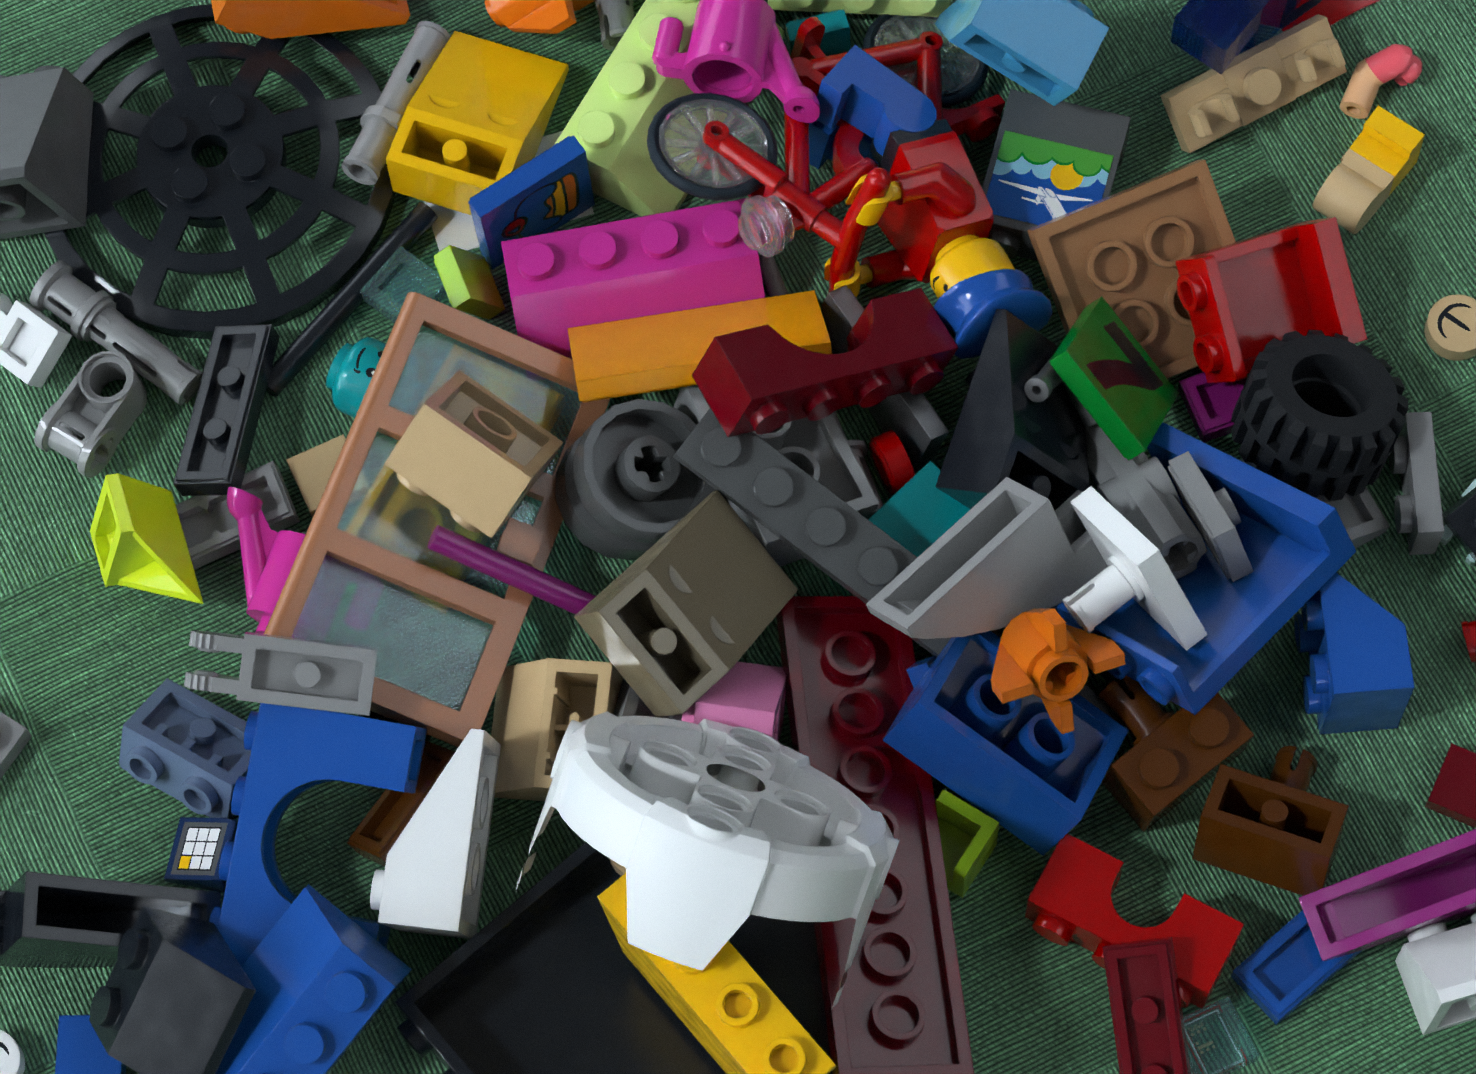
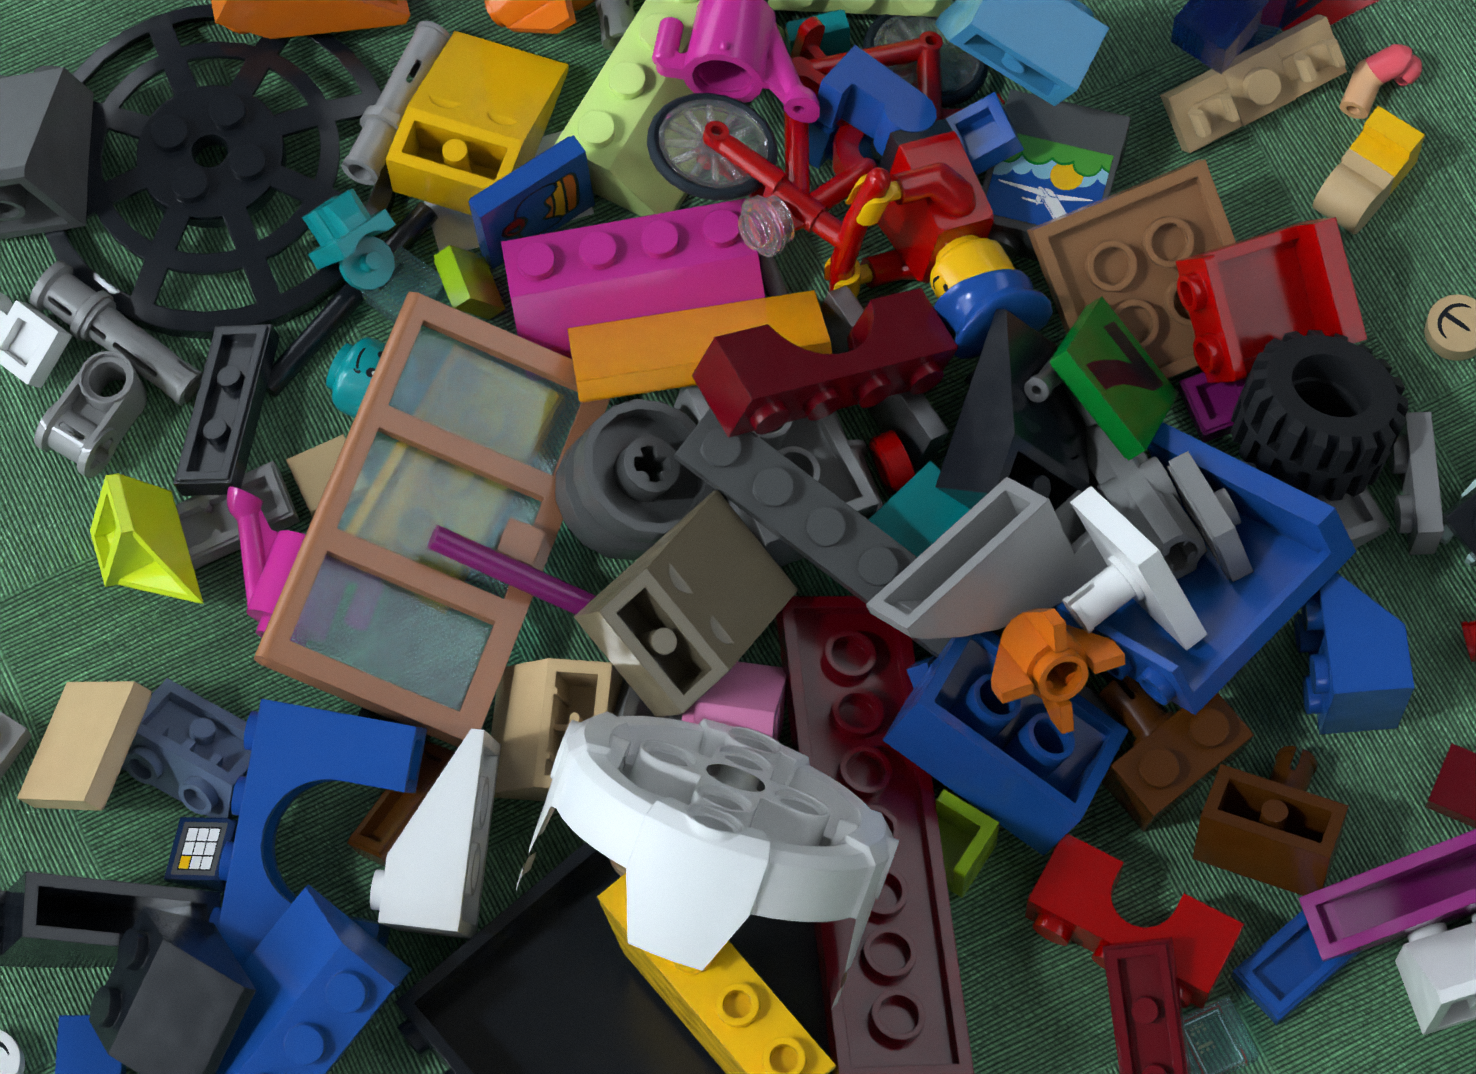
light grey hinge [184,630,378,716] -> none
tan slope [385,370,564,539] -> none
none -> tan tile [17,681,152,811]
none -> teal hips [302,188,396,291]
none -> blue plate [946,92,1024,176]

